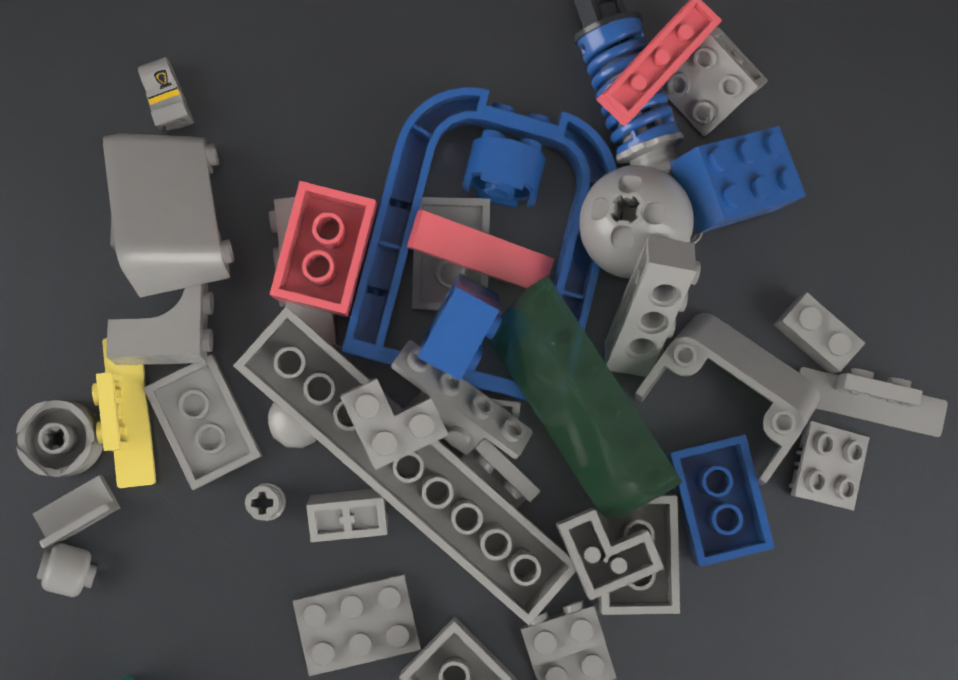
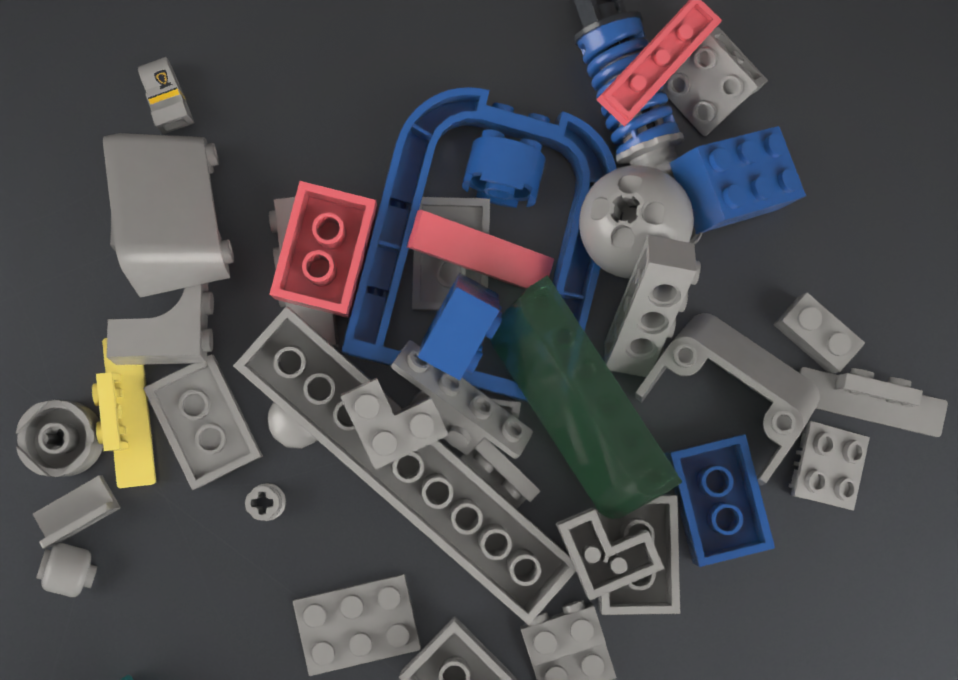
light grey hinge [306,489,388,542] -> none

